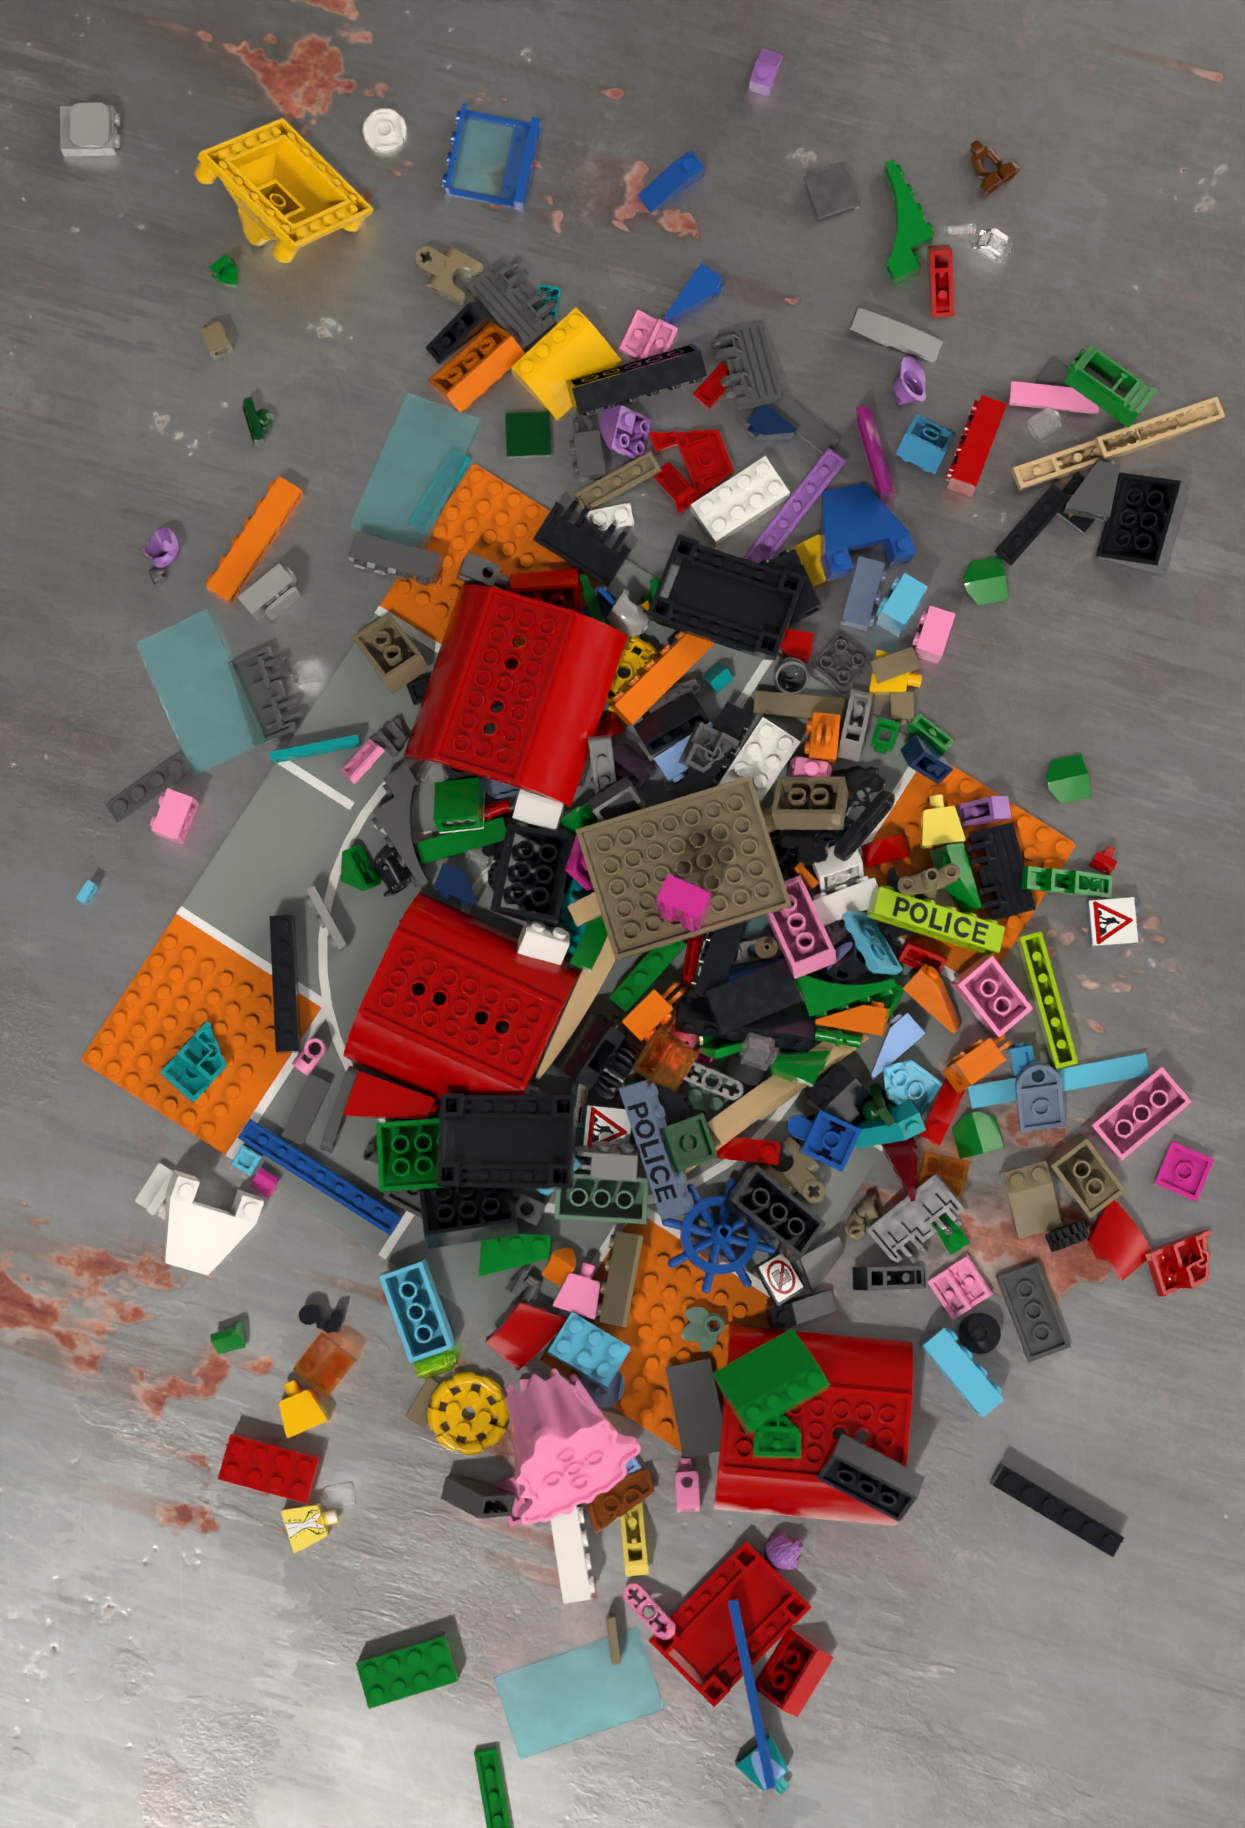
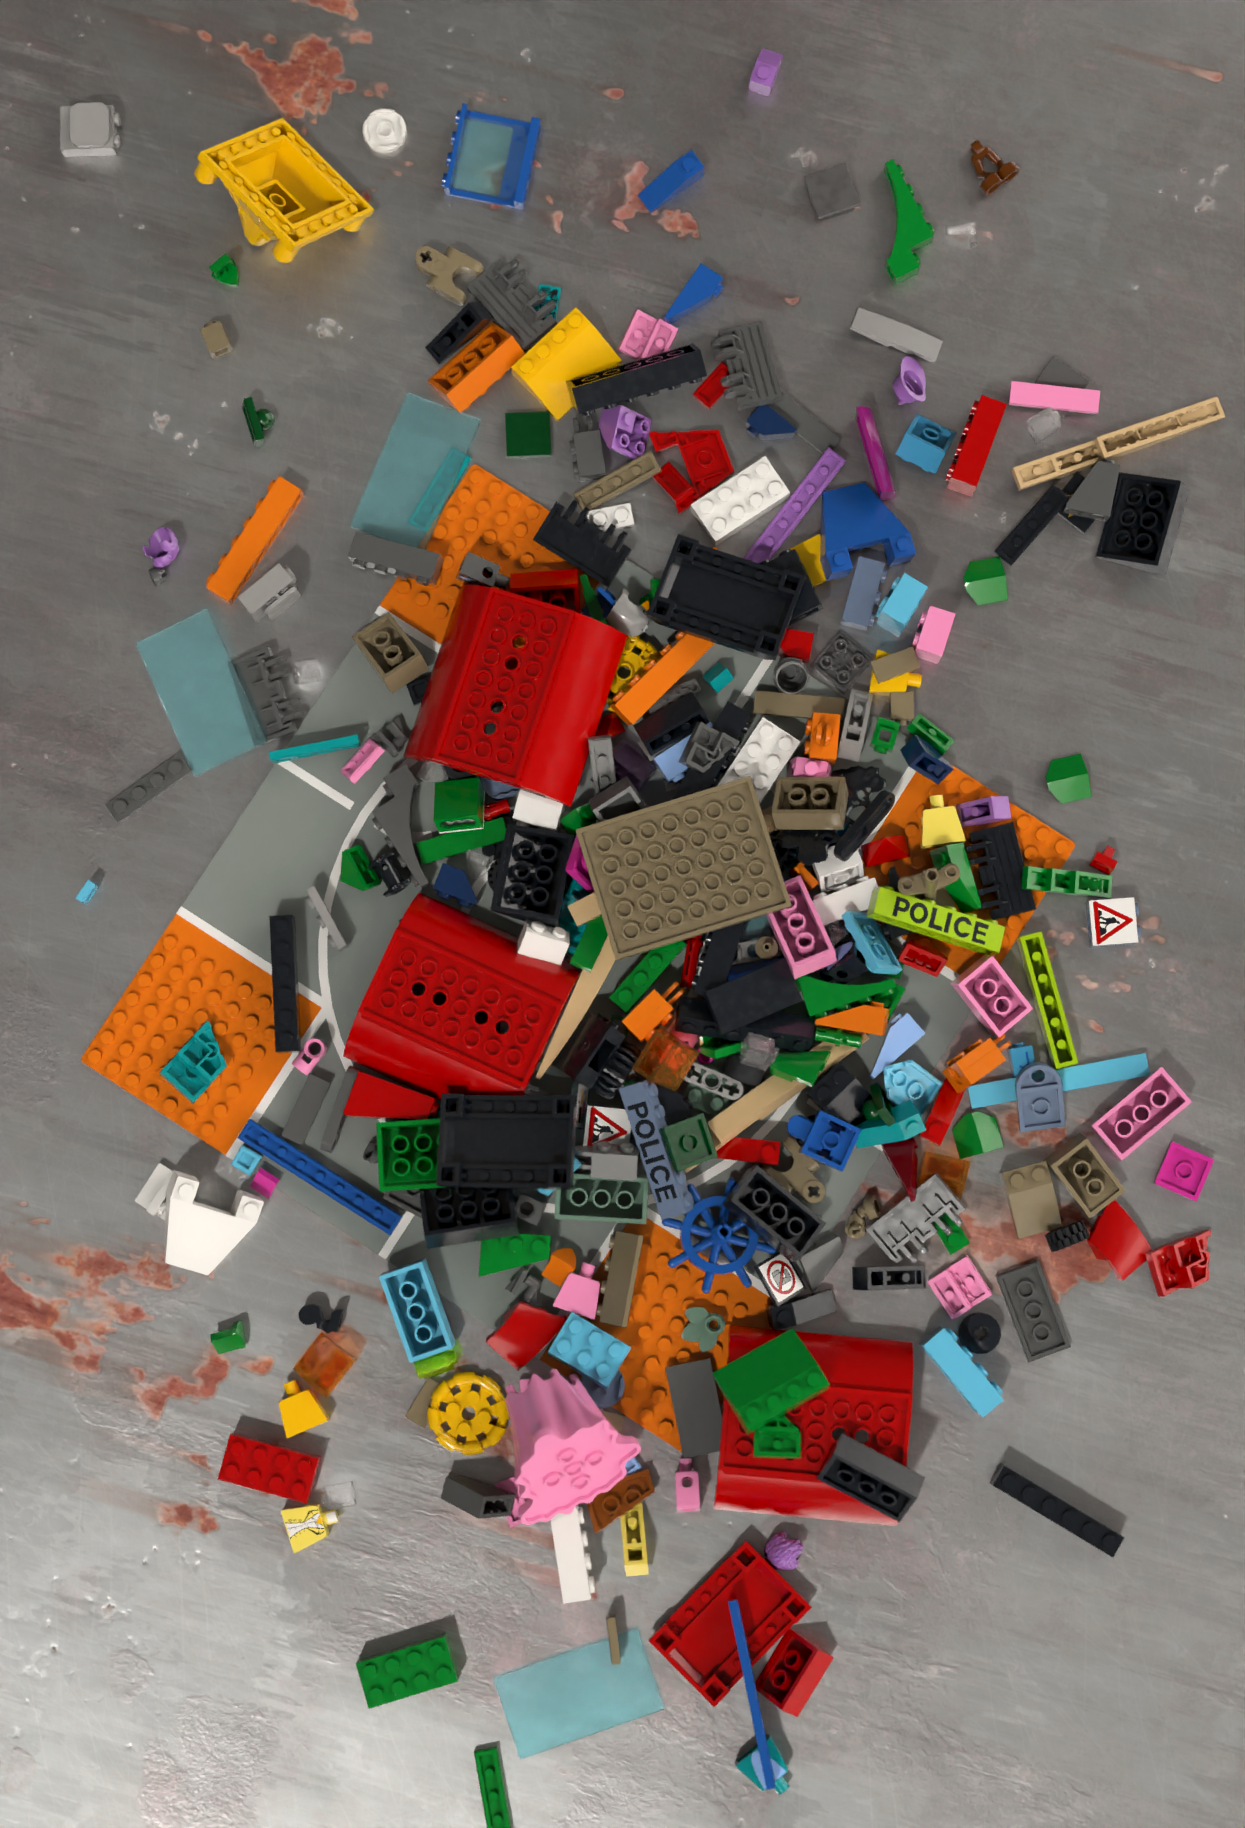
bright pink brick [150,788,199,845] -> none
bright pink beam [623,1583,675,1640] -> none
dark pink brick [656,874,711,932] -> none
orange slope [903,964,961,1034] -> none
red slope [927,244,954,318] -> none
clear brick [974,228,1014,262] -> none
green door [1064,344,1157,428] -> none

